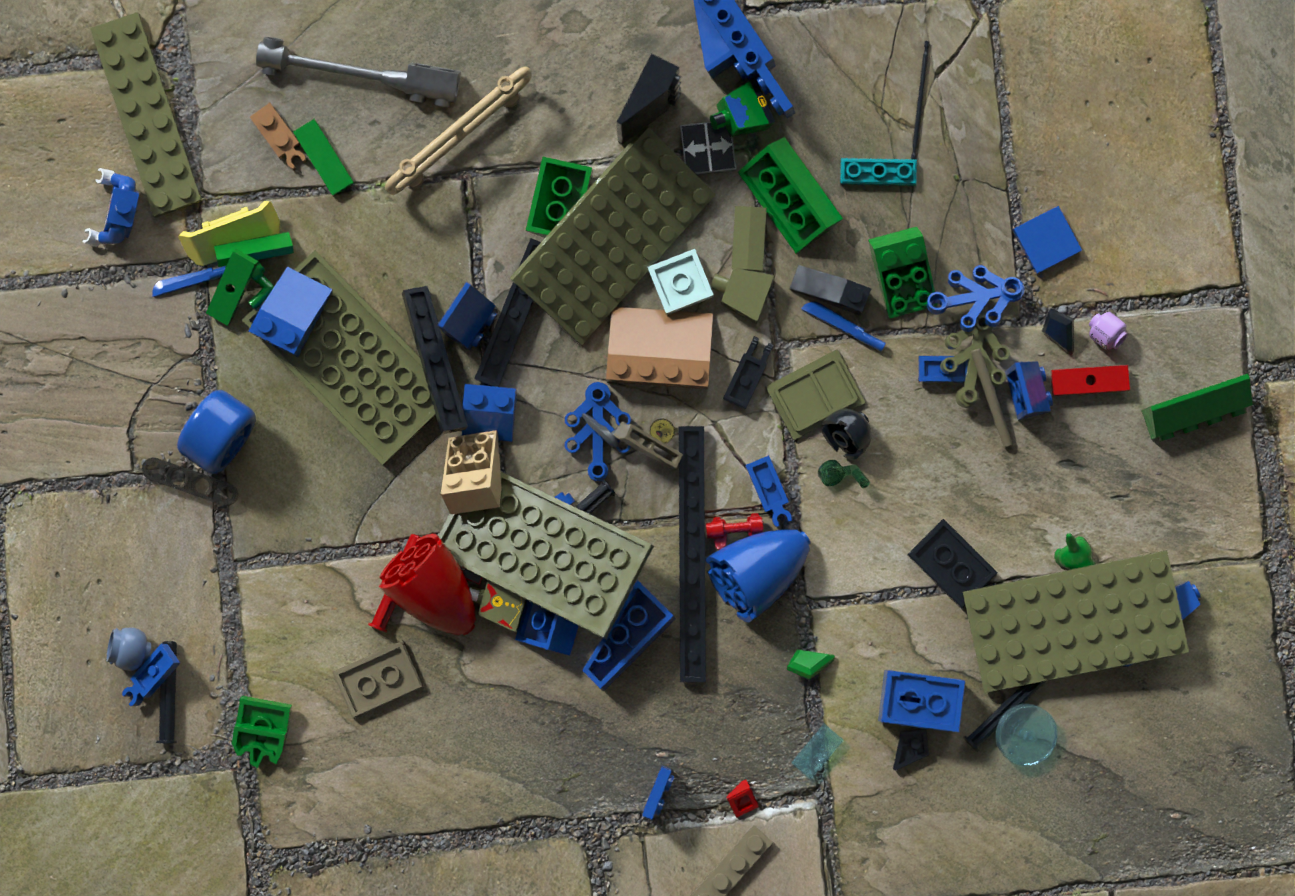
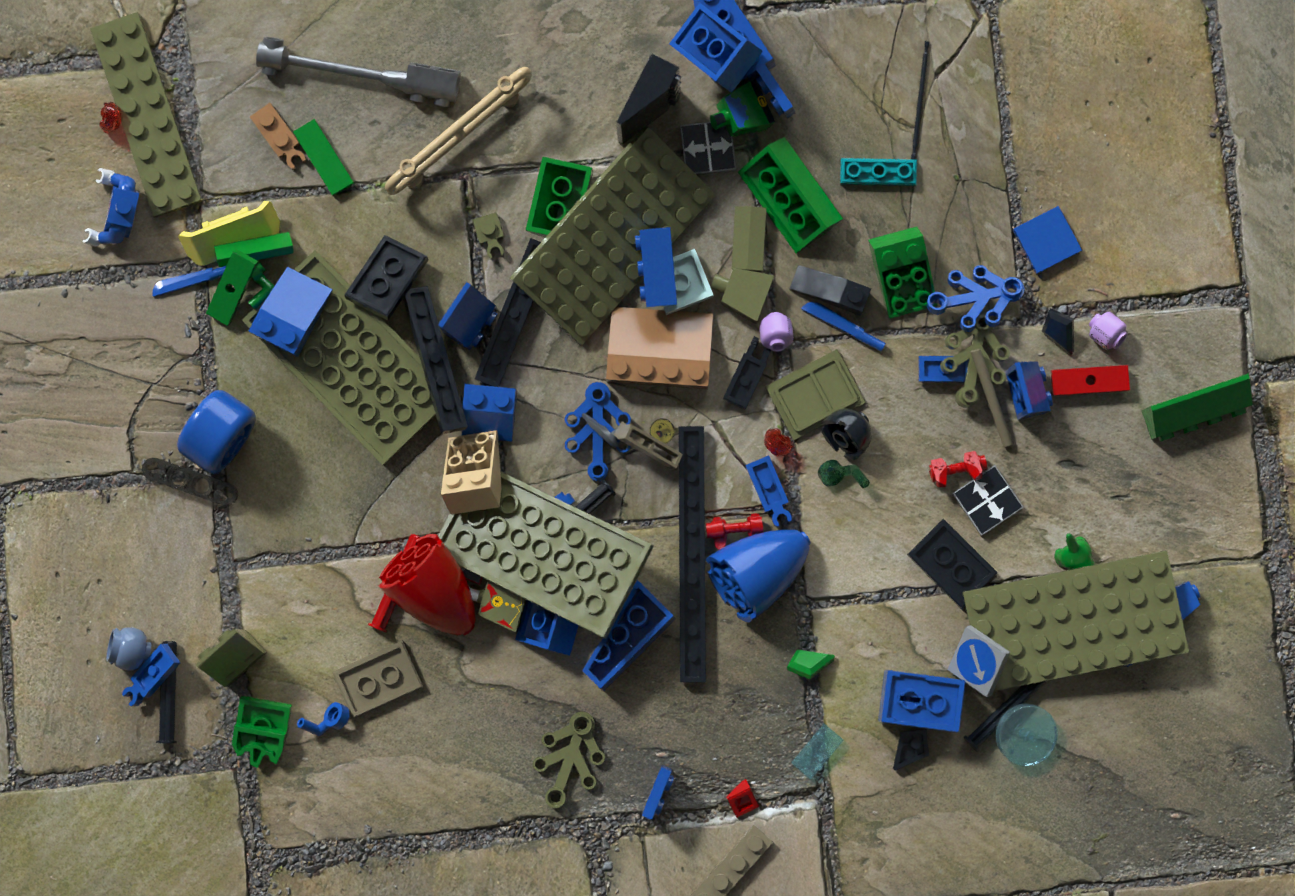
none -> clear red plate [99,101,122,133]
none -> olive slope [195,629,267,687]
none -> blue plate [297,702,349,736]
none -> black tile [344,235,428,321]
none -> olive plate [473,212,504,260]
none -> olive plant [533,712,605,808]
none -> blue brick [635,227,677,307]
none -> blue slope [669,3,763,93]
none -> lavender head [759,312,794,352]
none -> clear red plate [764,428,793,456]
none -> red piece [929,451,987,488]
none -> tile [947,625,1011,697]
none -> black tile [952,465,1023,536]

